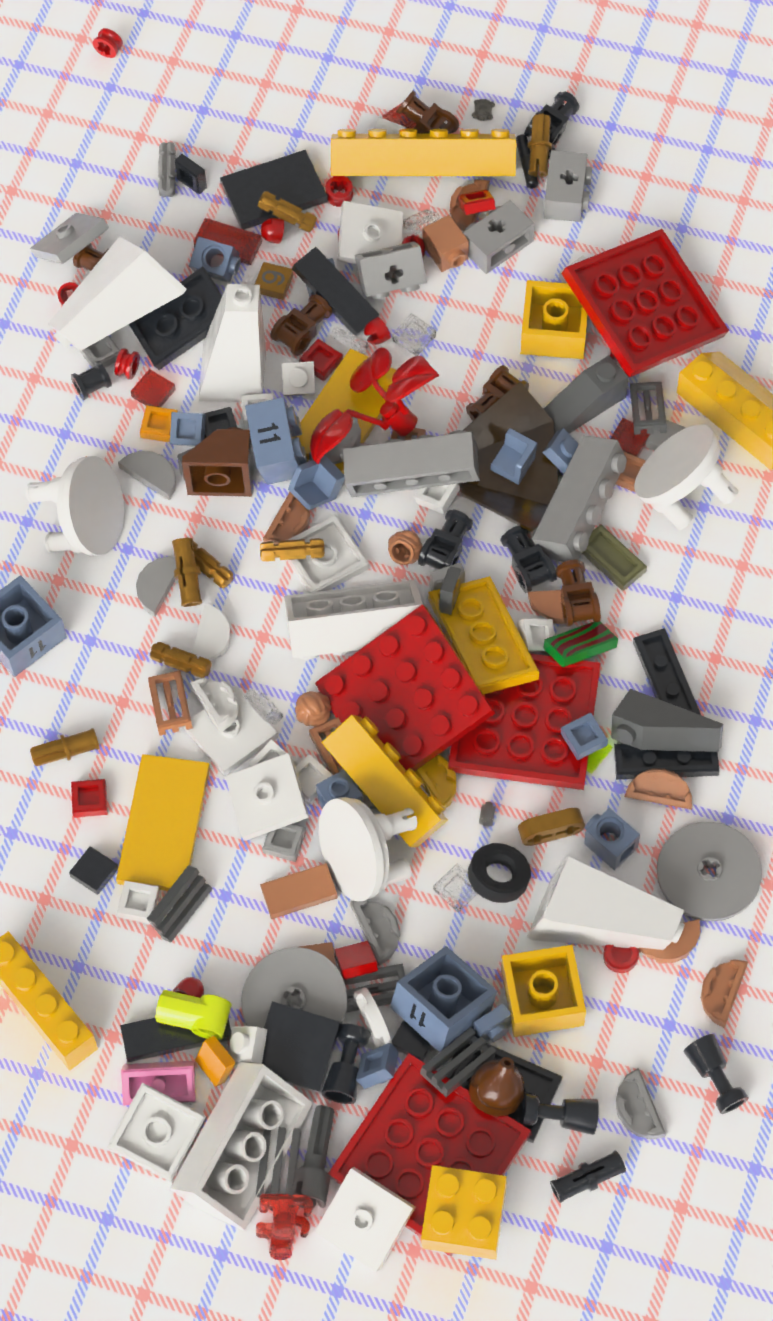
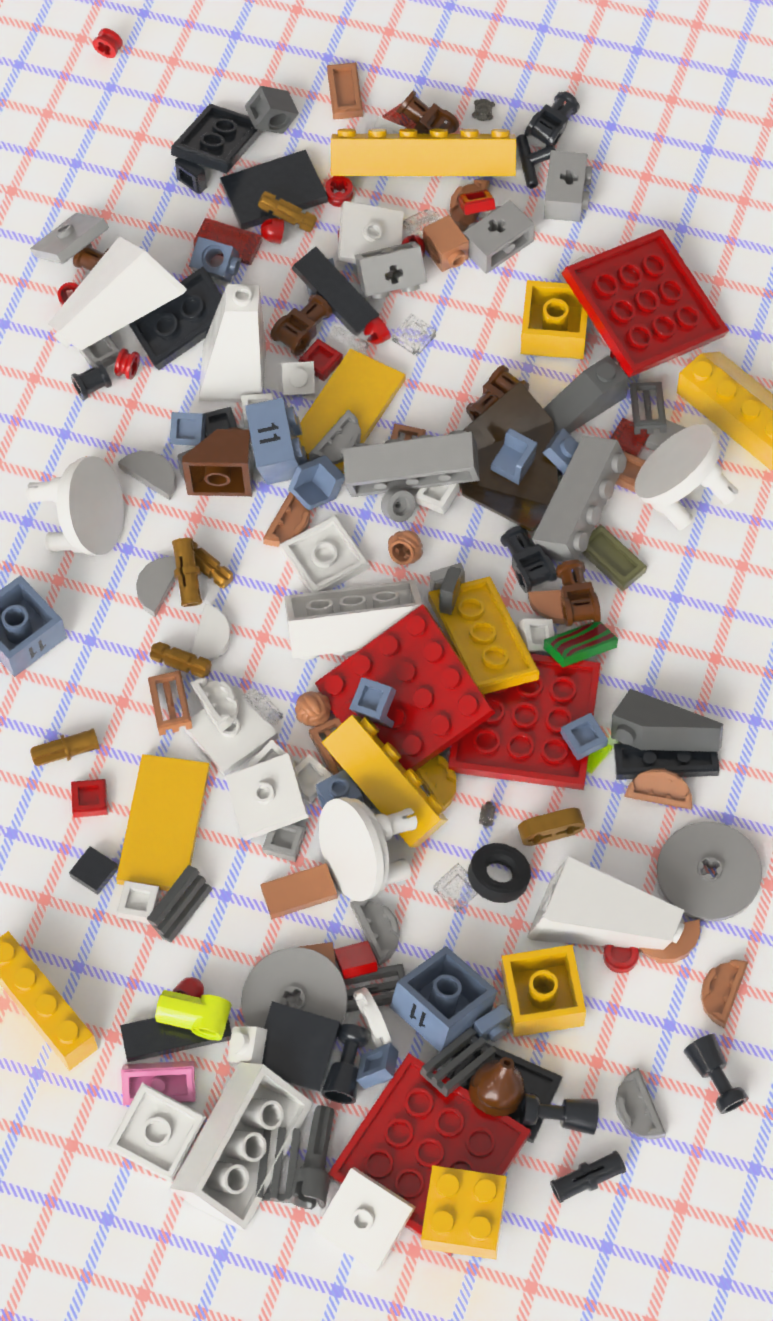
clear red tile [130,369,176,407] -> none
light orange tile [139,405,178,442] -> none
light grey axle [158,142,176,197] -> none
light orange tile [195,1036,235,1087] -> none
pearl gold tile [254,262,293,300] -> none
clear red piece [255,1194,313,1260] -> none
pearl gold axle [260,538,325,562] -> none
red plant [310,347,439,464] -> none
black tile [392,1020,432,1062] -> none
black connector [418,509,473,569] -> none
pearl gold axle [528,114,552,177] -> none
sand blue brick [584,807,640,871] -> none
black tile [633,628,701,715] -> none
none -> black tile [171,104,263,174]
none -> dark grey brick [245,85,299,134]
none -> nougat tile [327,62,363,120]
none -> sand blue panel [349,677,396,728]
none -> light grey tile [381,487,416,522]

